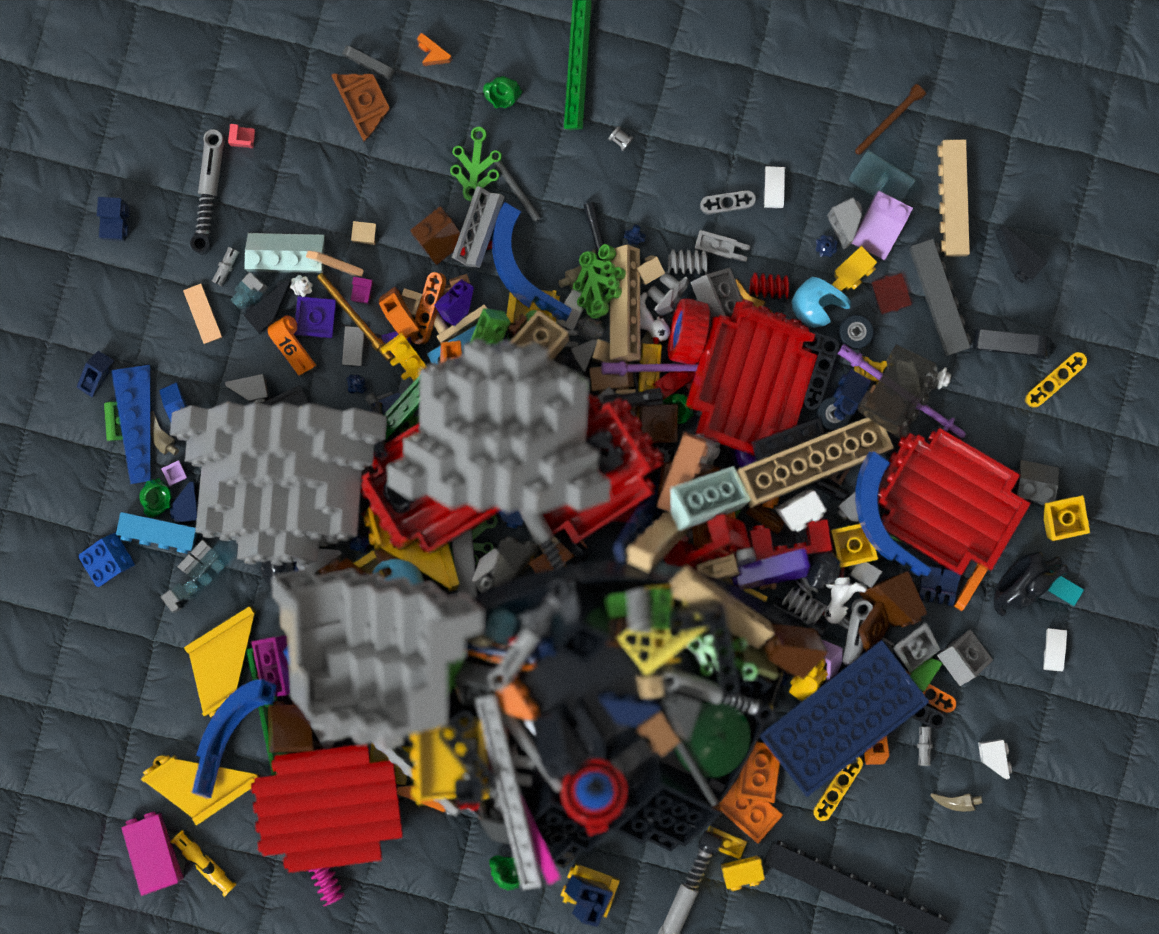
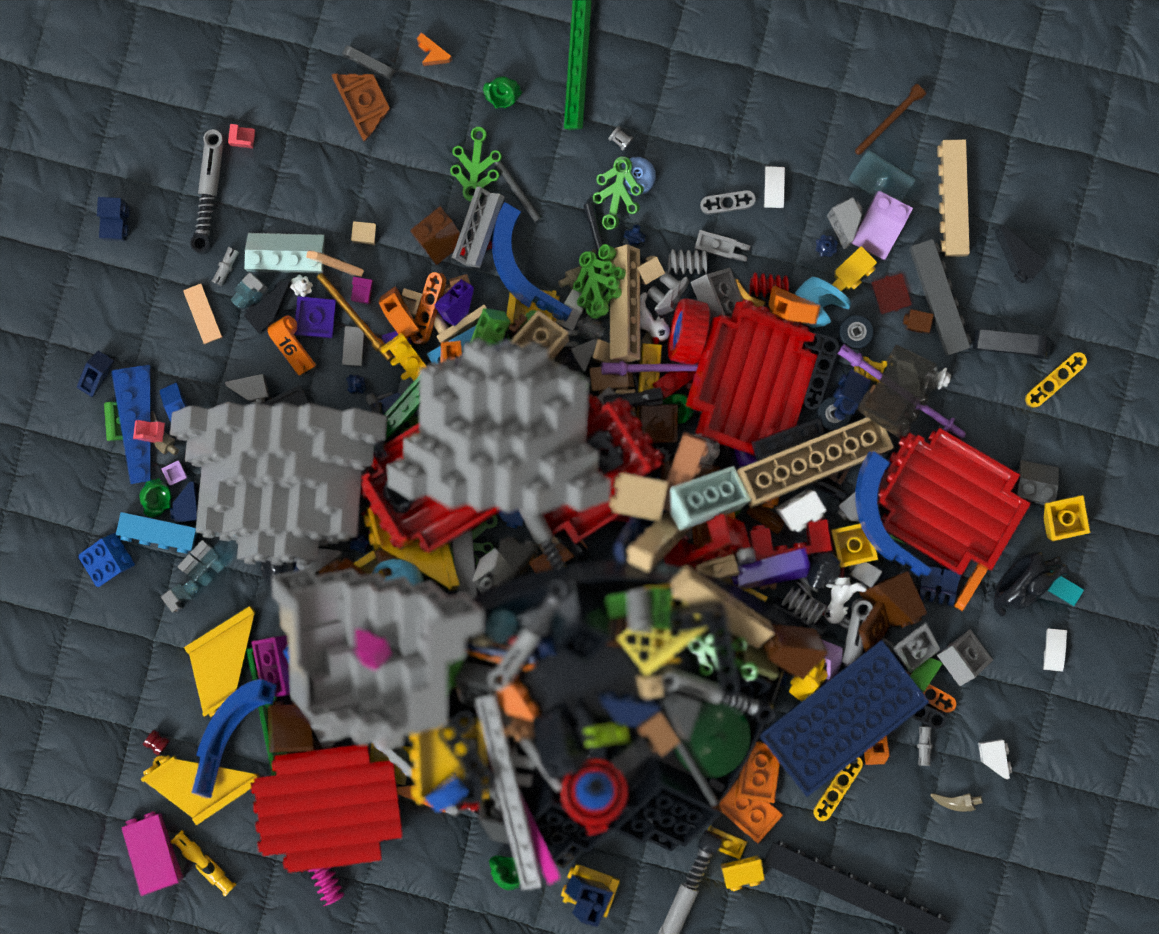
none -> coral panel [133,420,165,443]
none -> dark red wheel [143,729,170,756]
none -> dark pink slope [355,628,392,671]
none -> blue slope [424,772,468,812]
none -> medium nougat plate [502,719,535,741]
none -> lime hinge [584,723,629,746]
none -> bright green plant [593,156,644,230]
none -> tan panel [609,473,668,521]
none -> light blue cylinder [622,157,656,195]
none -> orange slope [768,286,821,324]
none -> reddish brown brick [903,309,933,334]

